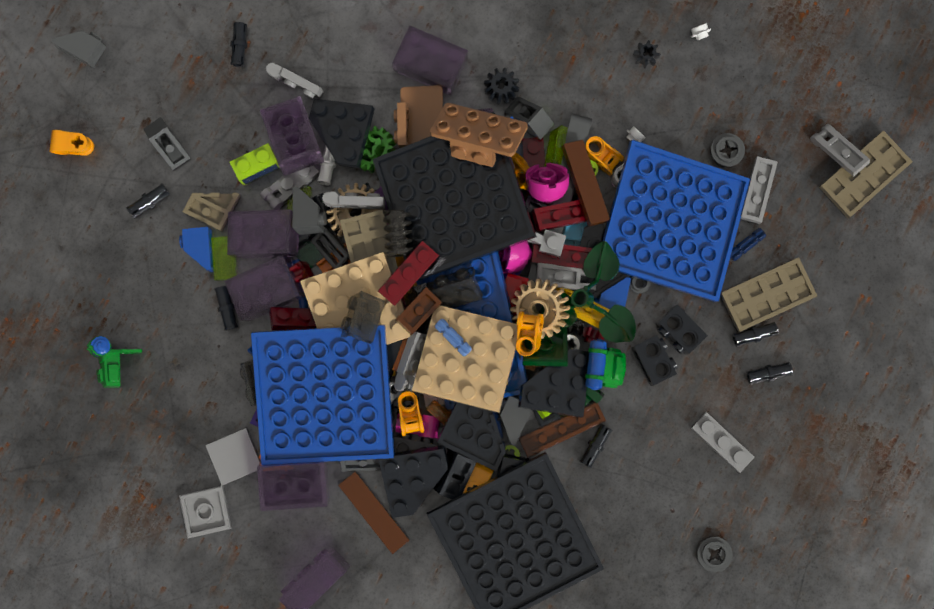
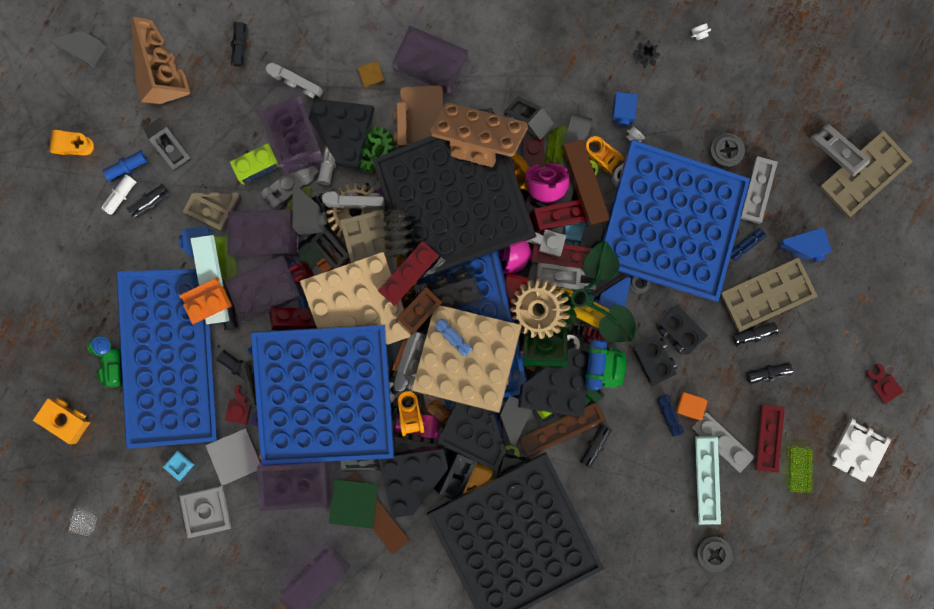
clear smoke bracket [341,291,385,344] -> none
black gear [484,68,520,104] -> none
light orange piece [516,311,544,356] -> none
none -> light orange brick [33,397,90,444]
none -> clear plate [69,509,98,537]
none -> blue pin [102,150,148,181]
none -> white axle [102,174,137,215]
none -> blue plate [116,269,217,449]
none -> medium nougat wedge [131,17,190,104]
none -> medium azure tile [163,450,195,481]
none -> orange plate [179,277,232,324]
none -> light aqua tile [191,235,229,324]
none -> black pin [216,349,255,386]
none -> dark red plate [225,385,252,425]
none -> dark green tile [329,479,379,529]
none -> pearl gold tile [358,61,384,89]
none -> blue brick [611,92,638,127]
none -> dark blue axle [657,395,684,437]
none -> orange slope [676,392,708,420]
none -> light aqua tile [695,436,721,525]
none -> dark red plate [755,405,785,473]
none -> blue slope [778,227,832,262]
none -> clear neon green tile [789,448,813,493]
none -> white plate [831,418,891,482]
none -> dark red plate [865,363,903,404]

